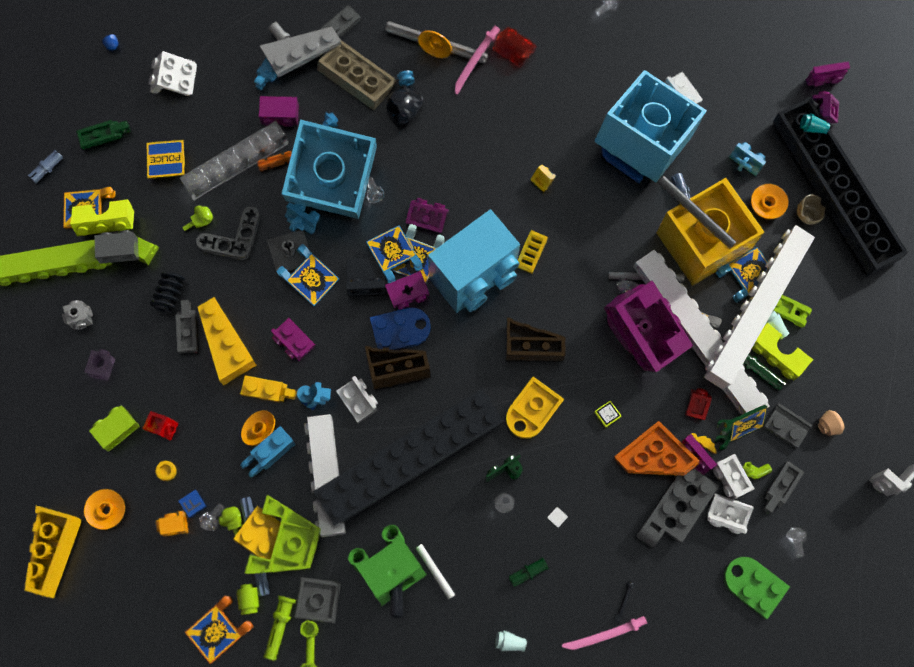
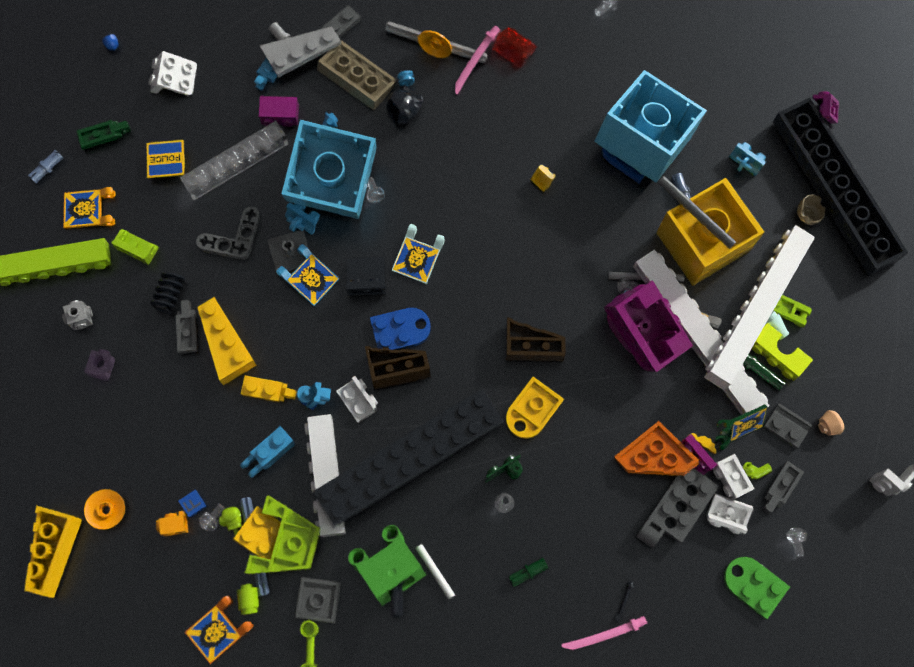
neon yellow arch [70,199,134,236] -> none
lime brick [89,406,140,452] -> none
dark grey brick [94,230,139,264] -> none
red bracket [142,411,178,440] -> none
yellow tile [155,461,177,481] -> none
lime piece [182,205,213,231] -> none
light orange dish [241,410,275,446] -> none
orange axle [257,151,292,171] -> none
lime pin [263,595,296,660] -> none
magenta bracket [271,318,315,361] -> none
flag [366,225,423,283] -> none
magenta brick [385,271,430,310] -> none
magenta bracket [406,198,449,233] -> none
medium azure brick [428,209,520,313] -> none
light aqua cone [495,631,526,651] -> none
yellow slope [517,230,548,274] -> none
white sticker [548,507,568,527] -> none
tile [594,401,622,428] -> none
white bracket [664,72,703,105] -> none
red bracket [686,388,712,420] -> none
flag [716,247,768,303] -> none
light orange dish [751,184,788,219] -> none
teal cone [800,113,830,134] -> none
magenta plate [806,61,850,86] -> none

